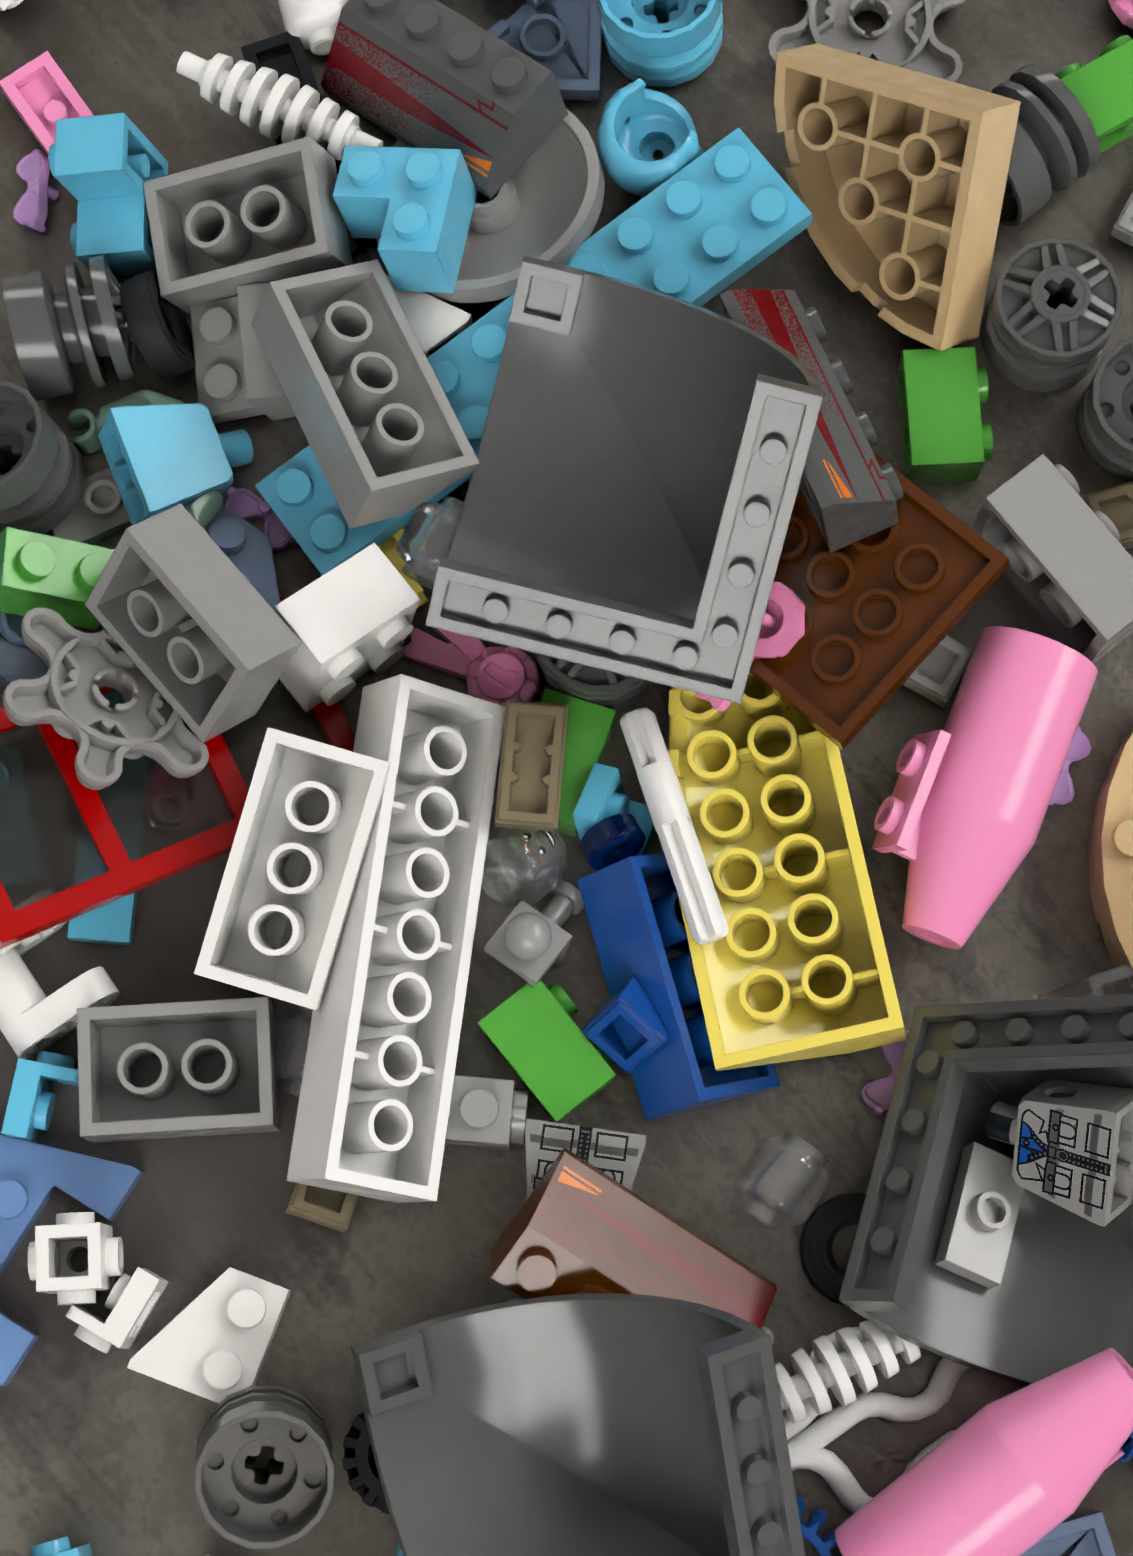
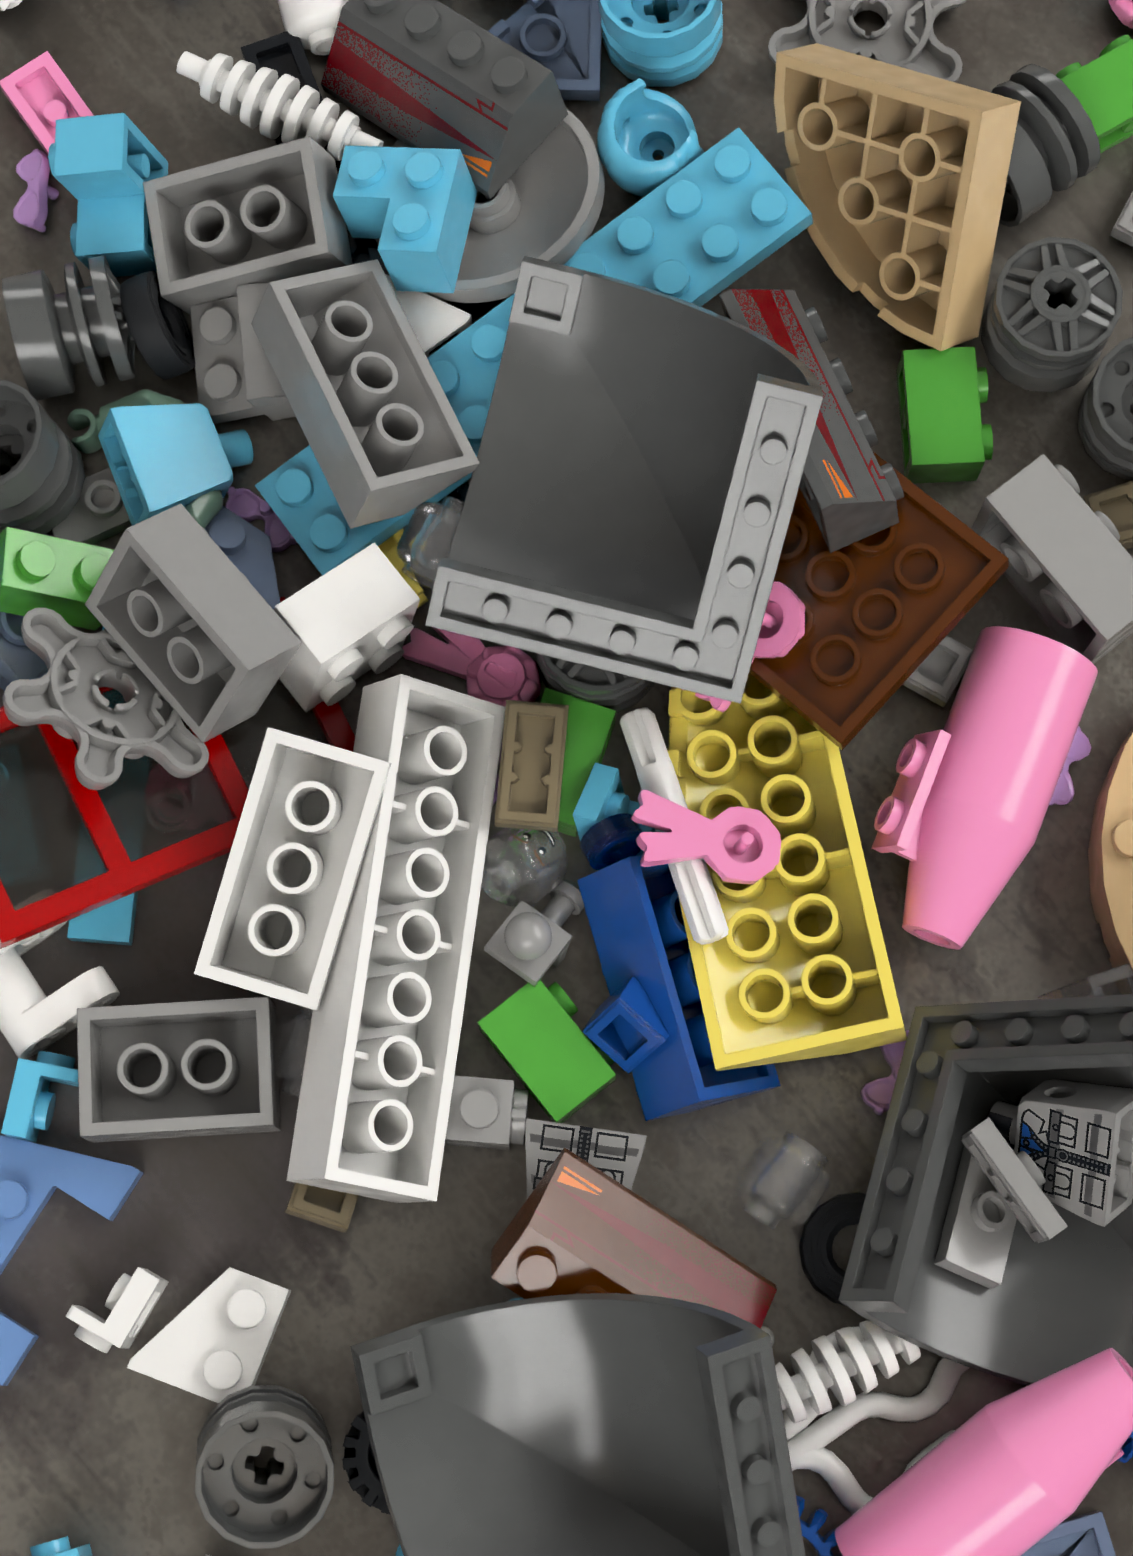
white brick [28,1212,124,1305] -> none
none -> bright pink piece [631,790,781,885]
none -> light grey plate [961,1117,1068,1243]

